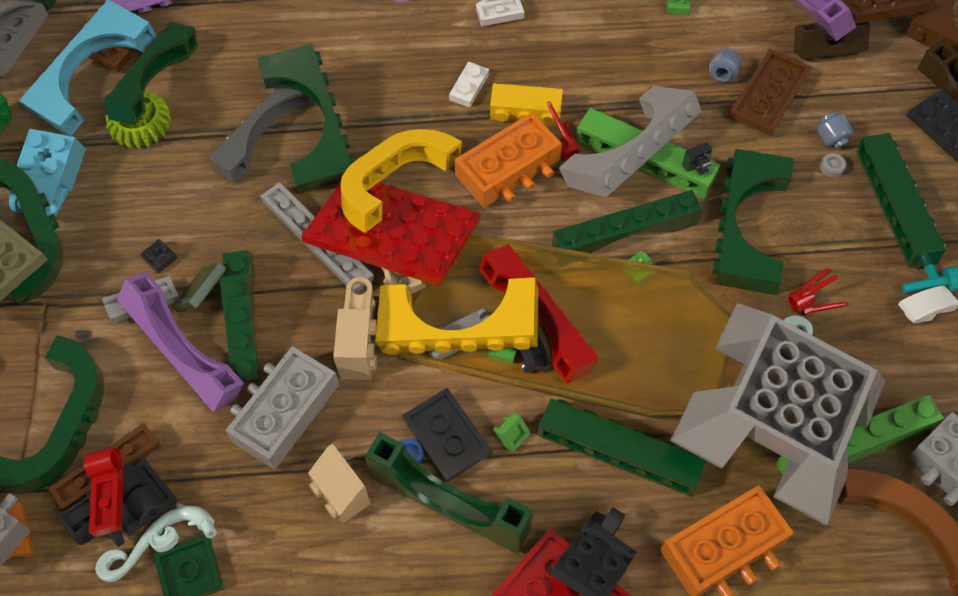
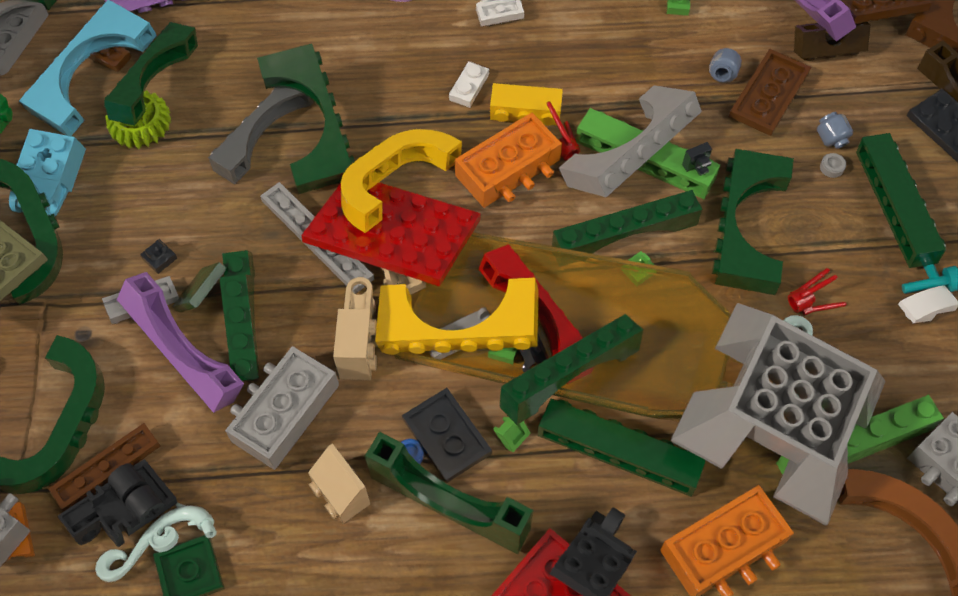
red plate [84,447,123,537] -> none
none -> dark green arch [500,314,644,425]

